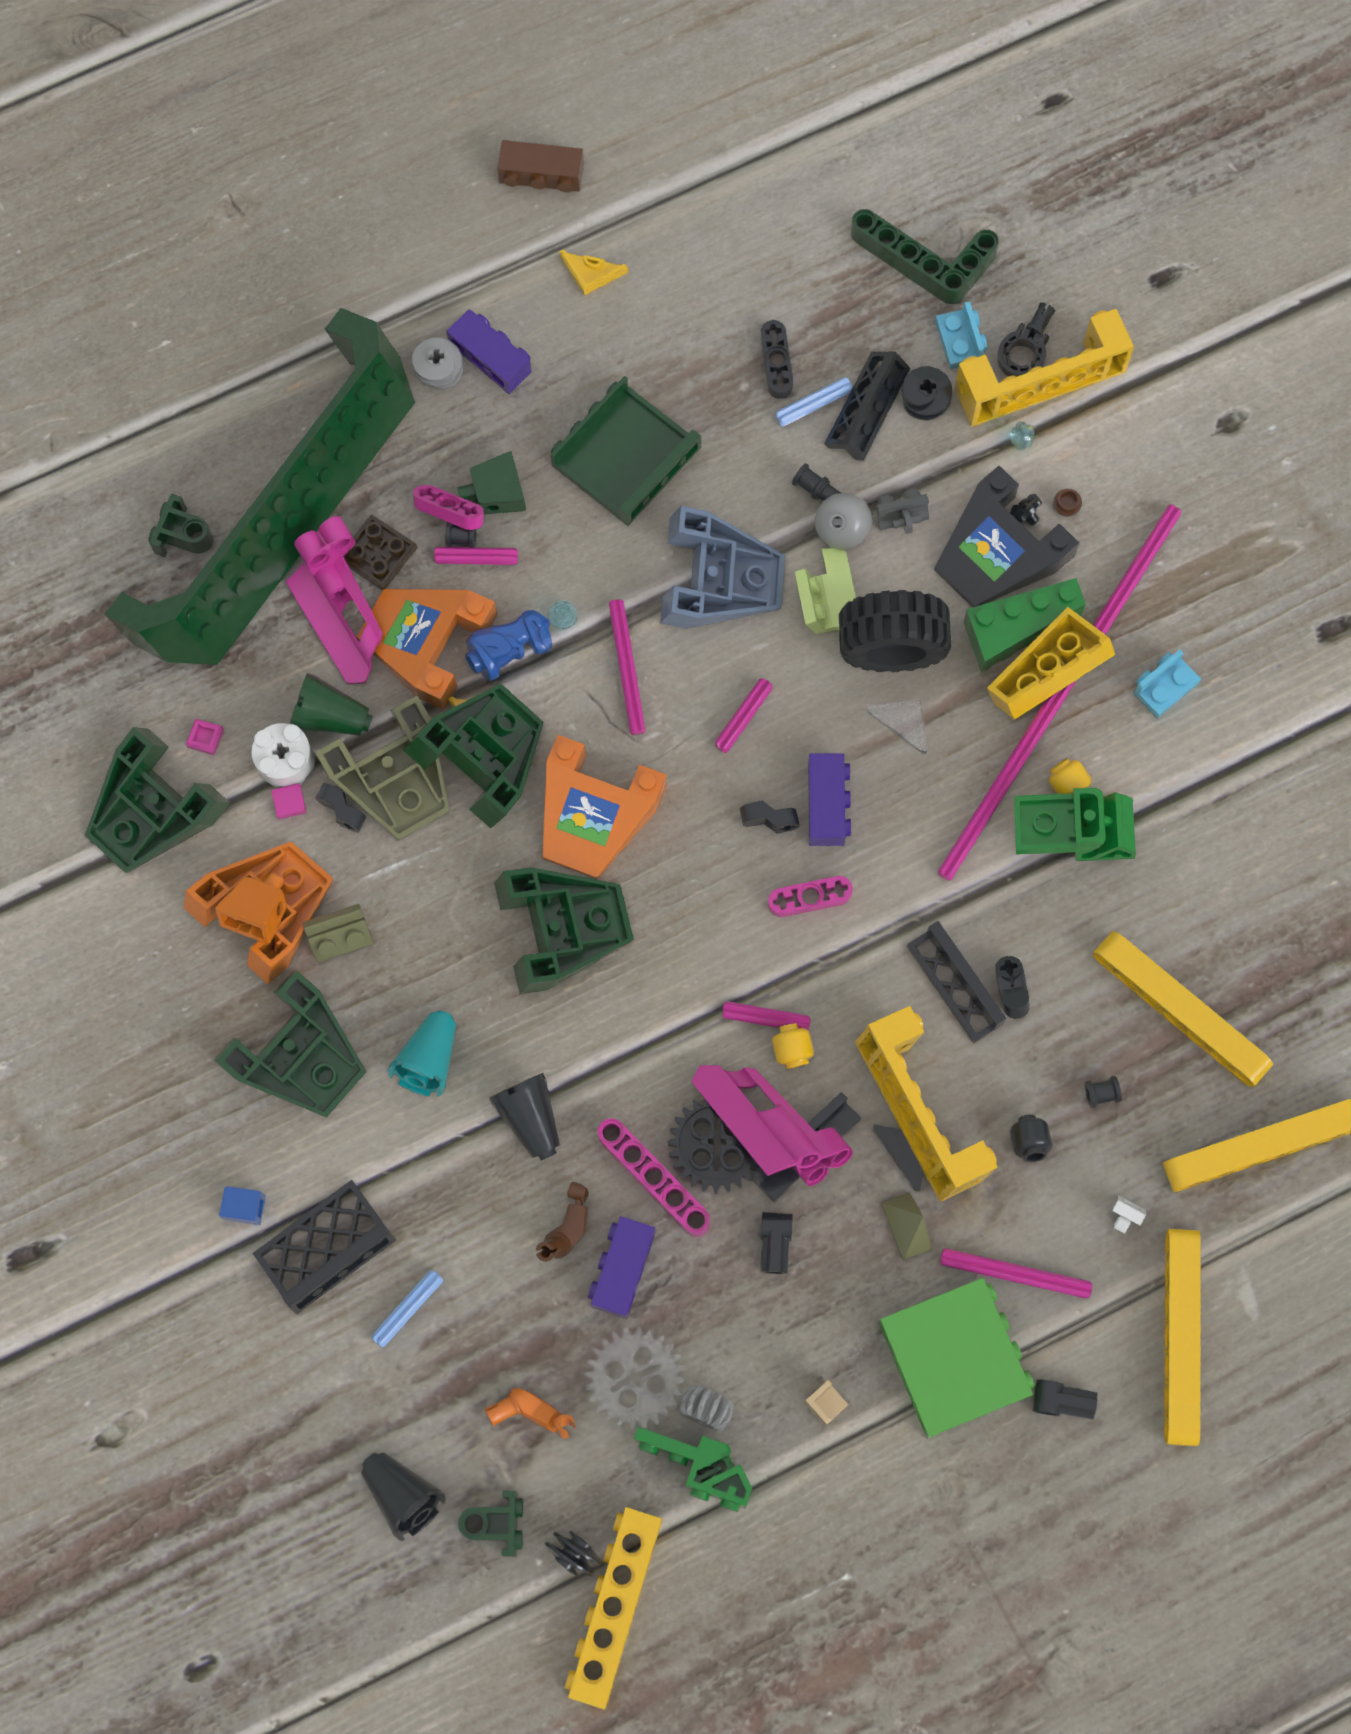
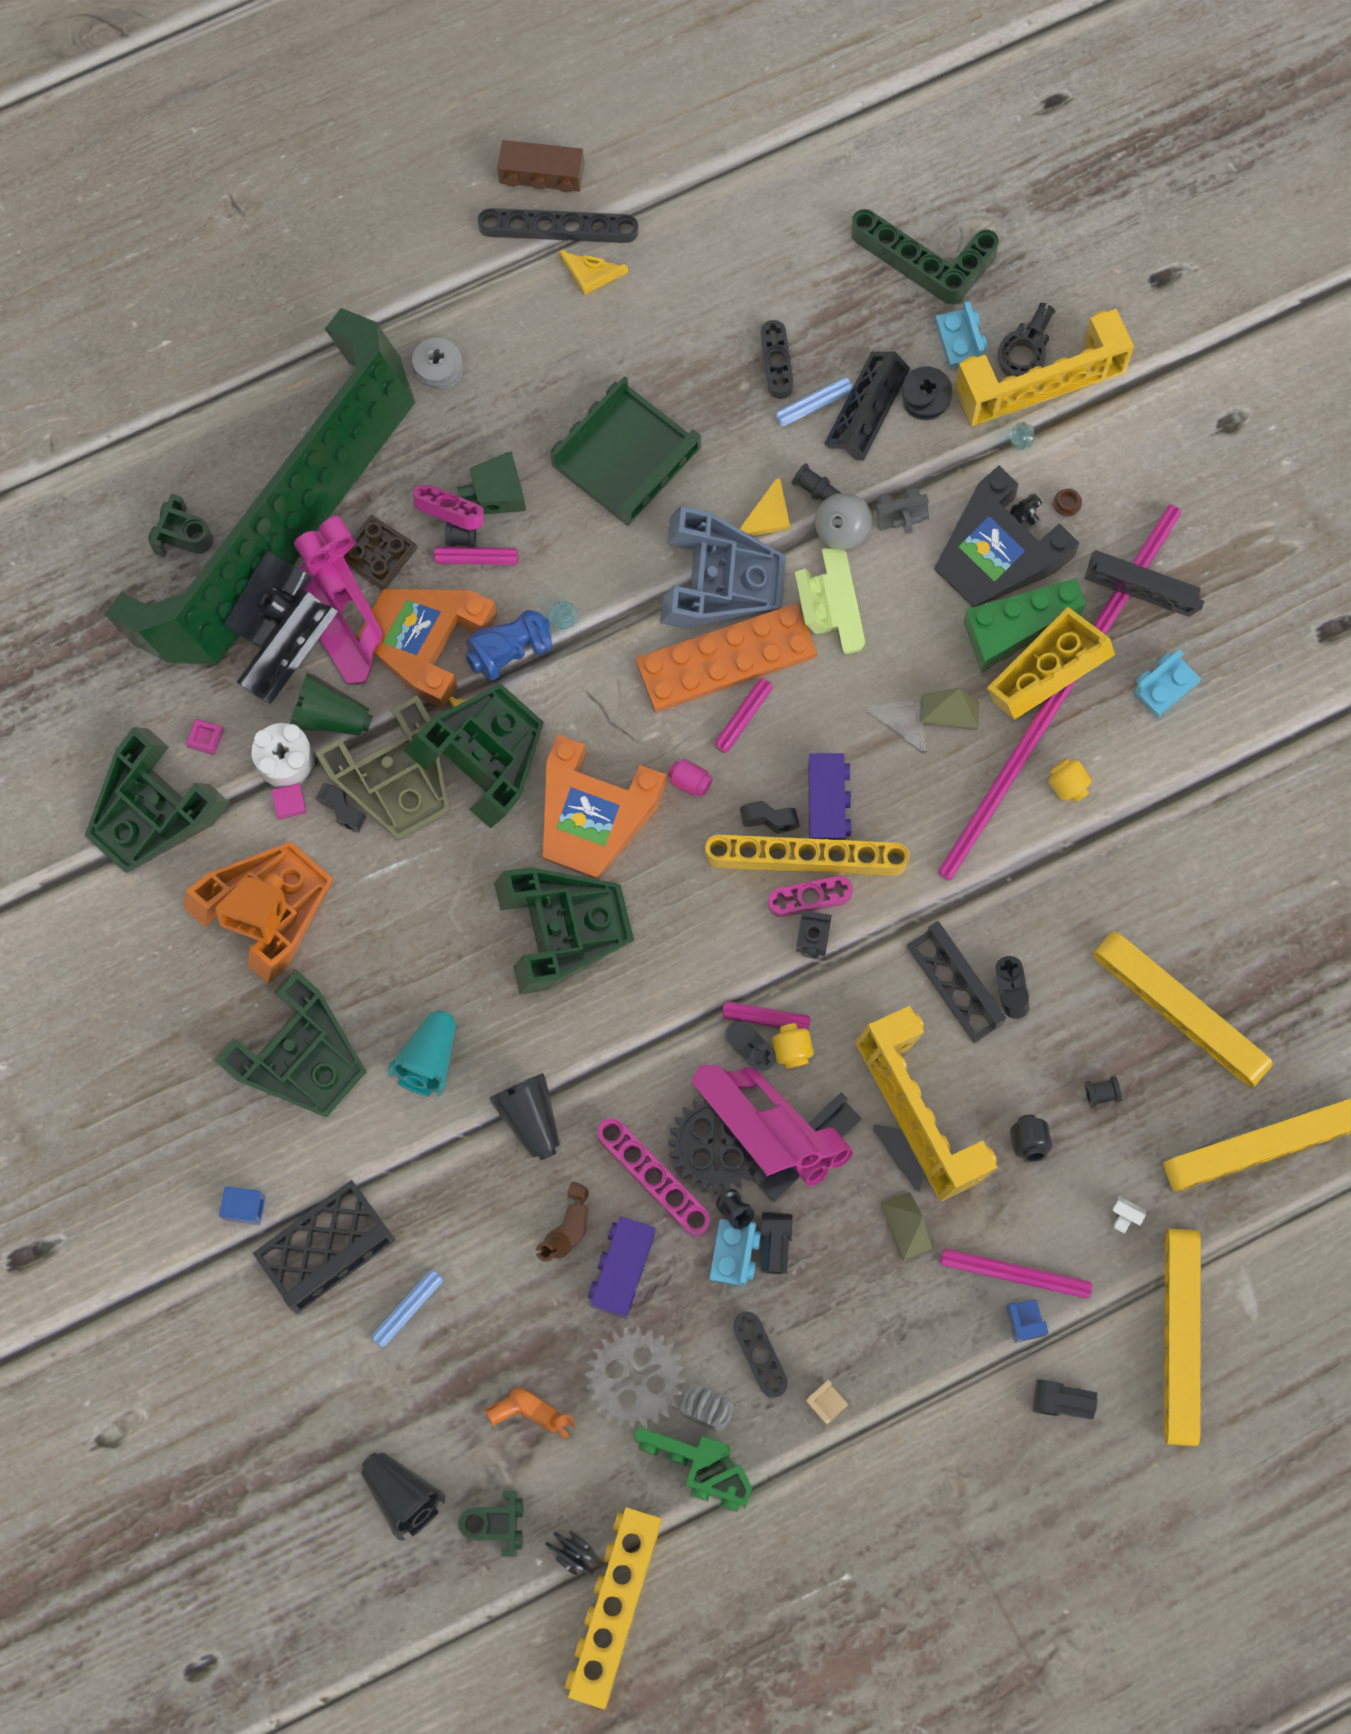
olive plate [302,904,373,963] -> none
dark purple brick [446,309,532,394] -> none
dark pink axle [609,599,646,735] -> none
black tyre [839,590,951,672] -> none
bright green panel [879,1278,1035,1439] -> none
green piece [1014,788,1136,861] -> none
none -> black panel [224,550,312,648]
none -> black fence [237,590,338,704]
none -> black beam [477,208,639,243]
none -> orange plate [635,603,817,713]
none -> dark pink brick [668,758,713,798]
none -> yellow beam [705,835,909,876]
none -> medium azure bracket [710,1219,761,1287]
none -> black bush [716,1189,755,1229]
none -> black piece [725,1021,776,1071]
none -> black beam [733,1312,788,1398]
none -> yellow tile [740,478,790,536]
none -> black brick [796,910,832,959]
none -> olive slope [920,688,979,730]
none -> blue panel [1006,1300,1049,1343]
none -> black fence [1084,550,1204,617]

